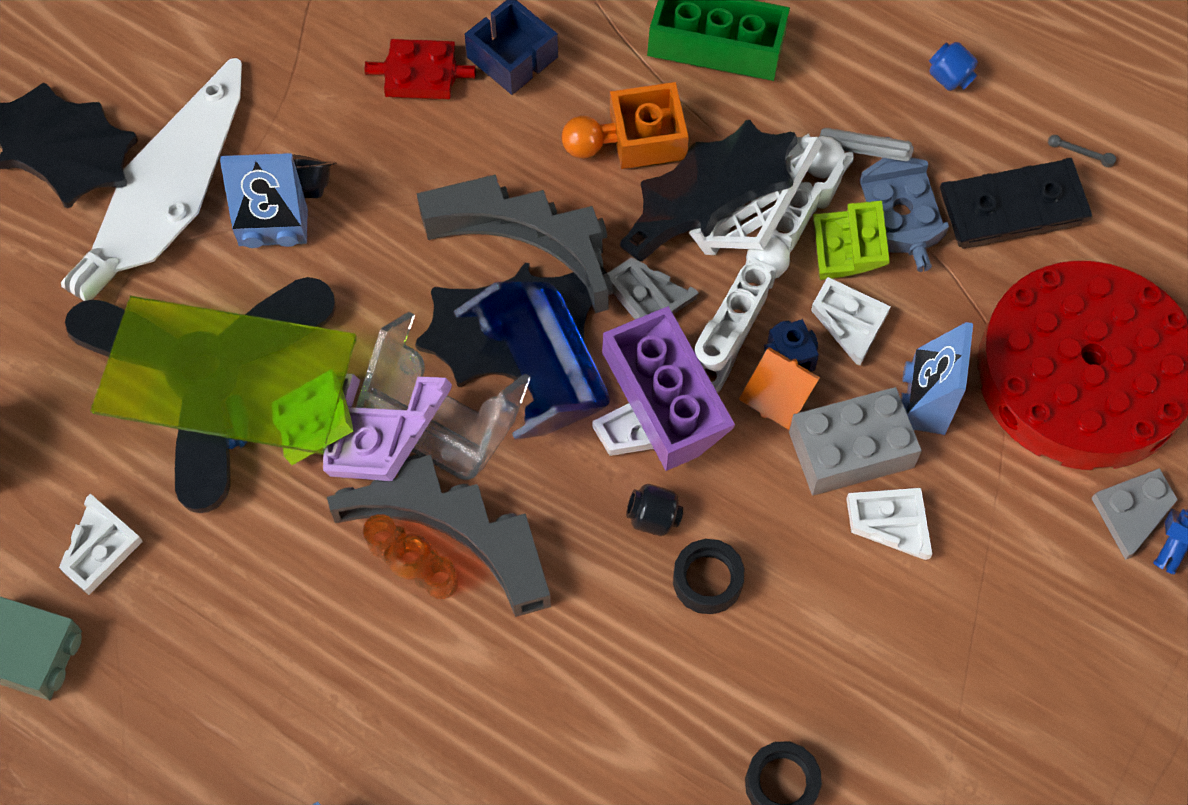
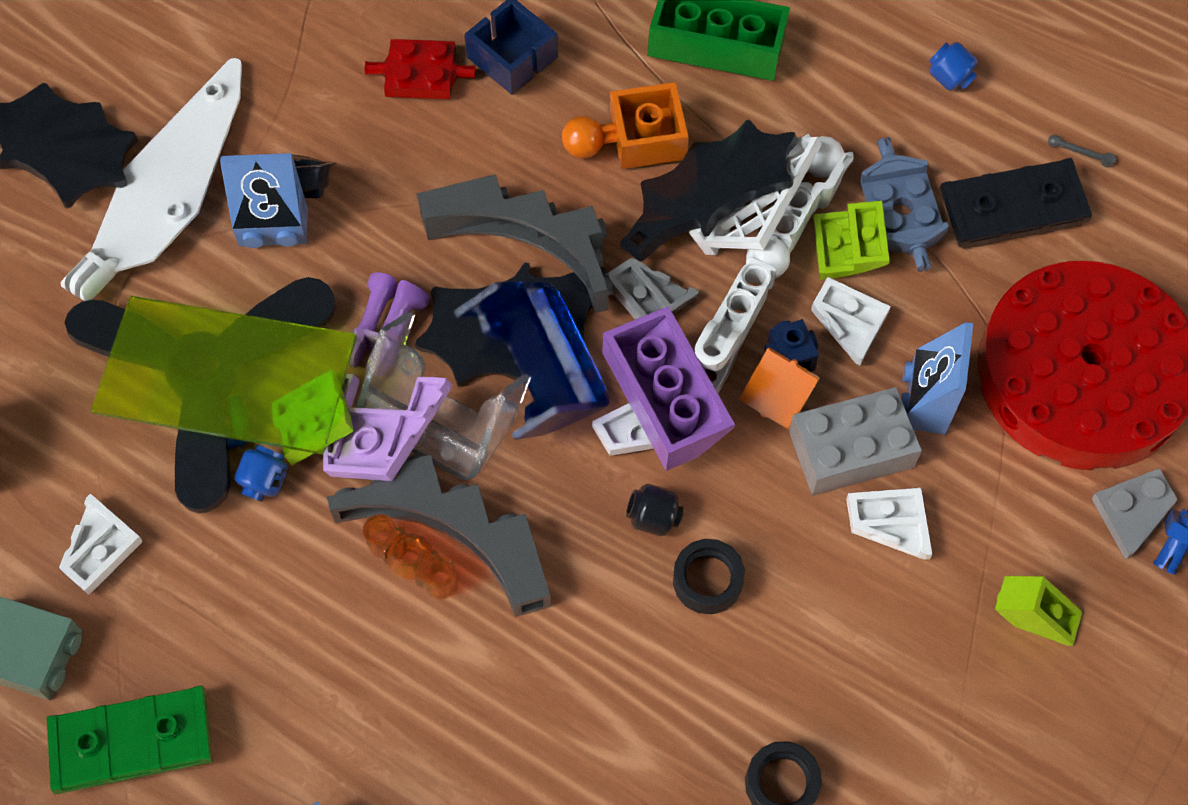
light grey axle [819,128,914,161] -> none
none -> green container [46,685,213,795]
none -> blue head [234,445,289,502]
none -> medium lavender piece [345,272,430,375]
none -> lime slope [995,576,1082,646]

